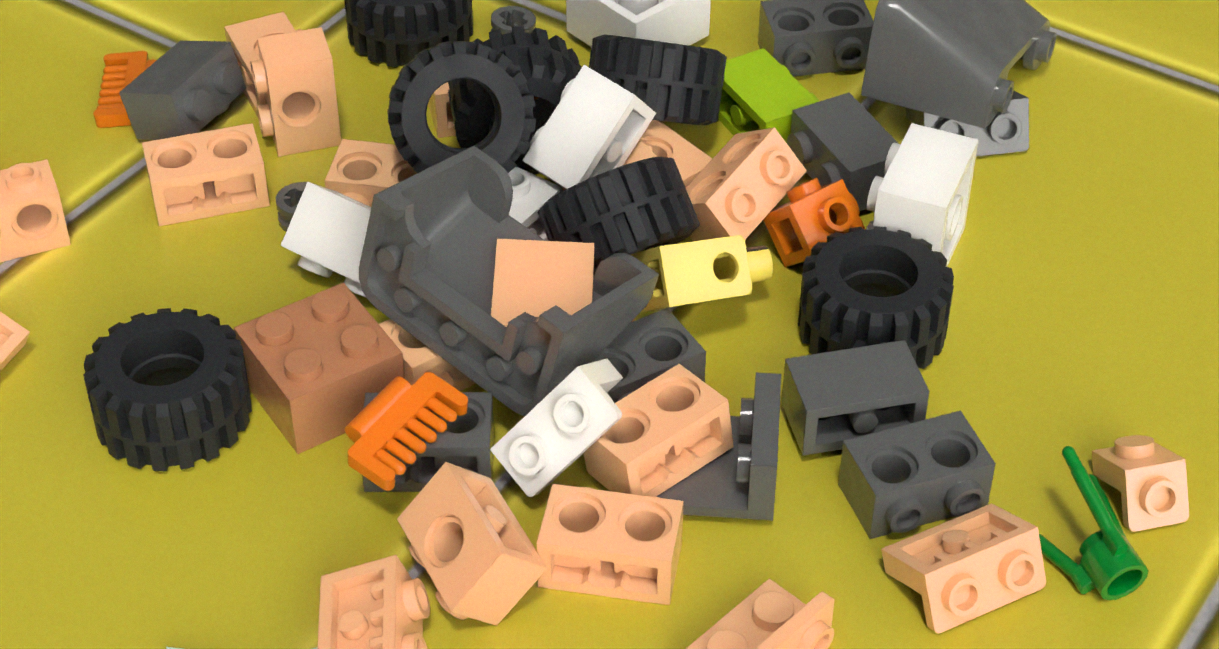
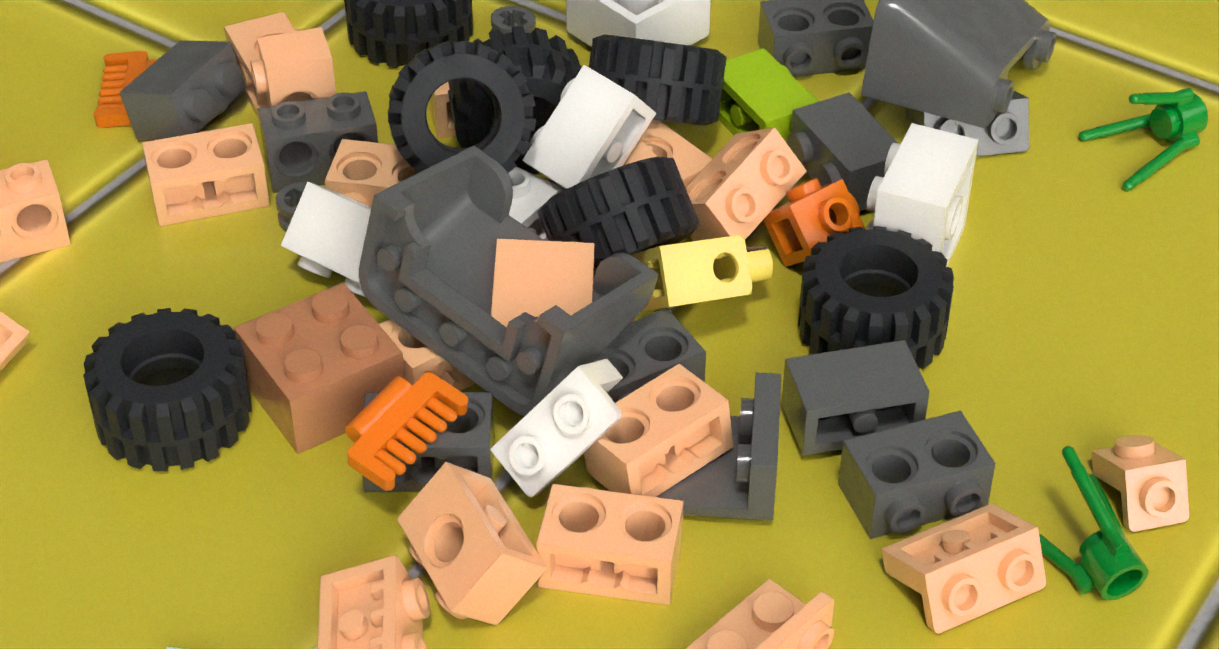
none -> dark grey brick [258,91,378,193]
none -> green plant [1078,88,1208,191]

